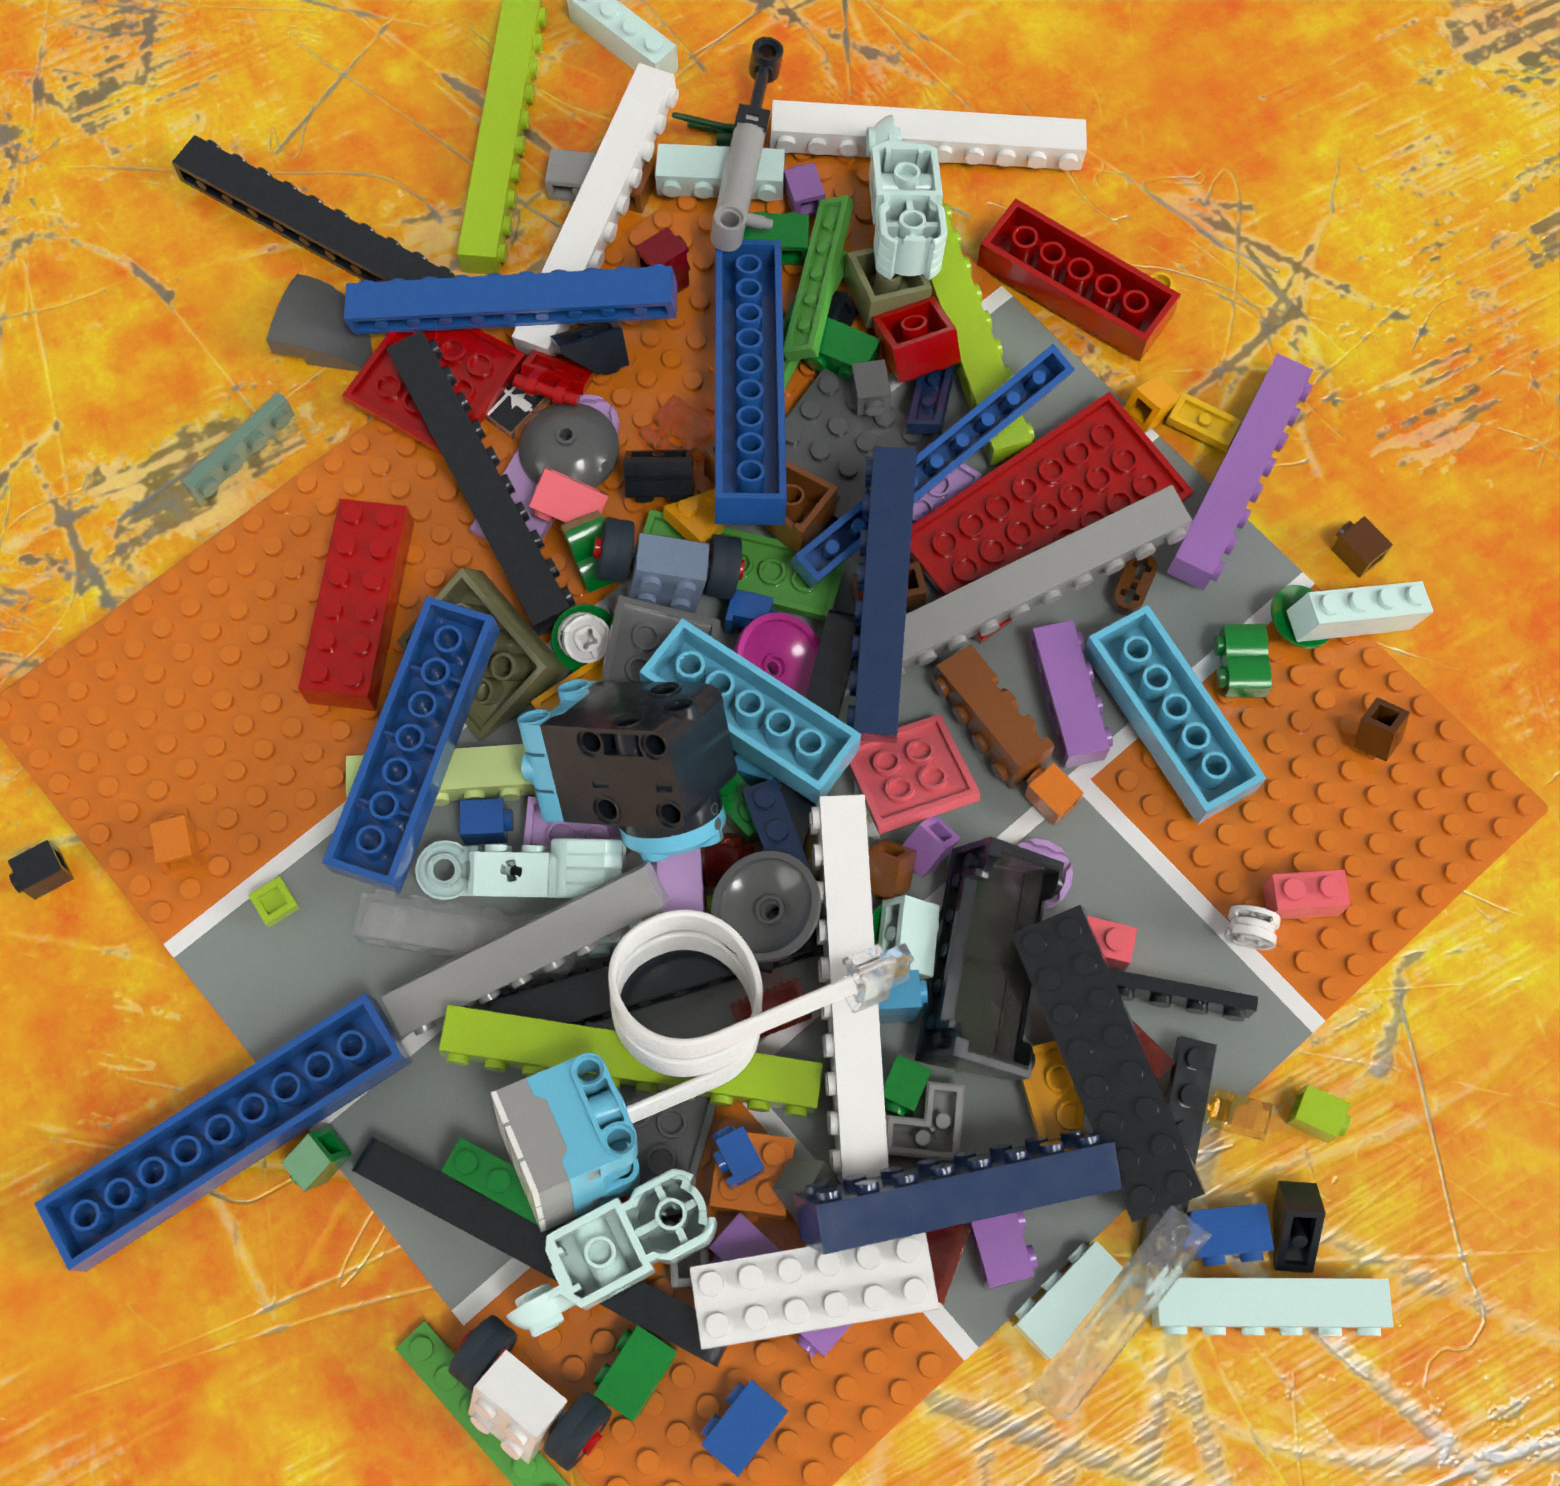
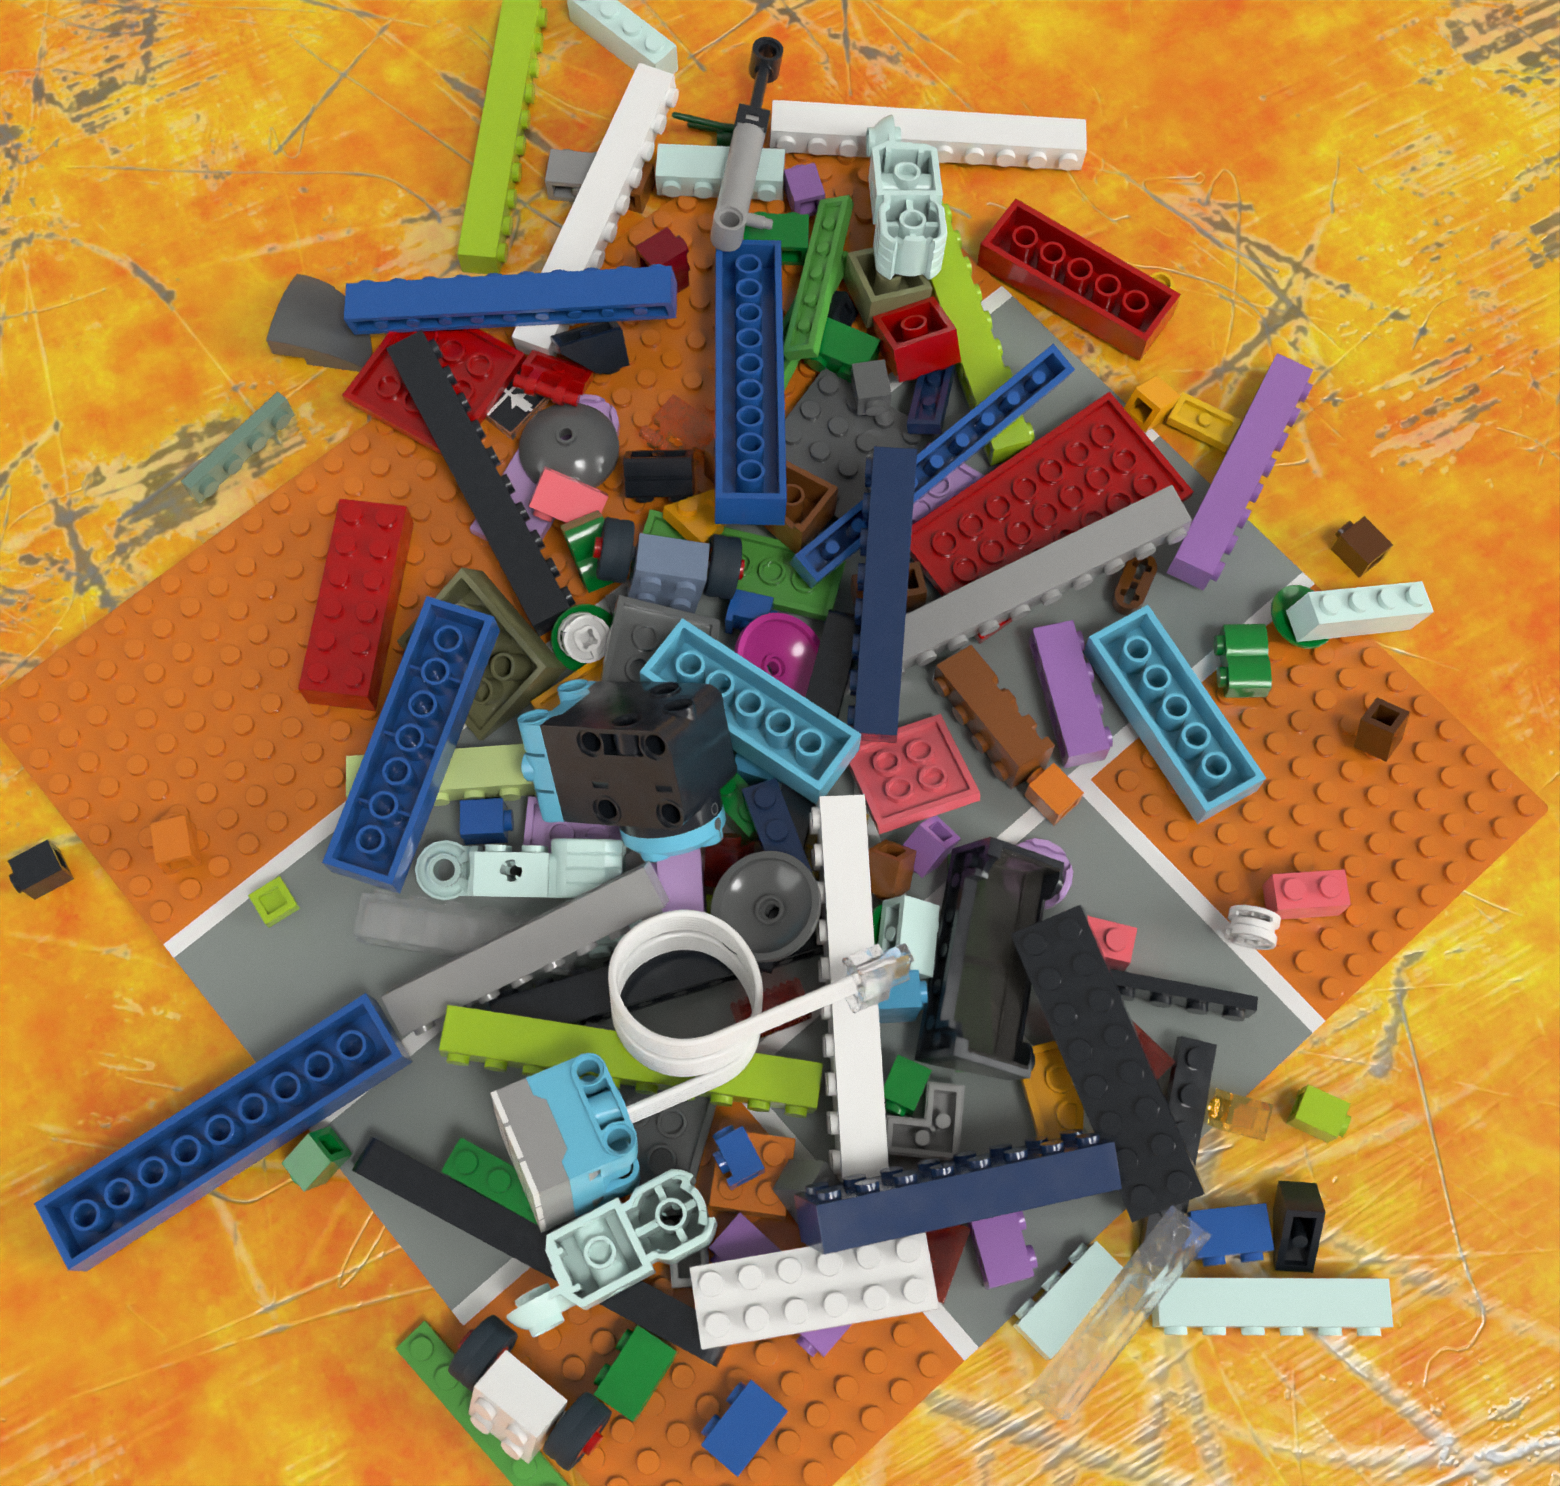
black brick [172,135,455,282] -> none

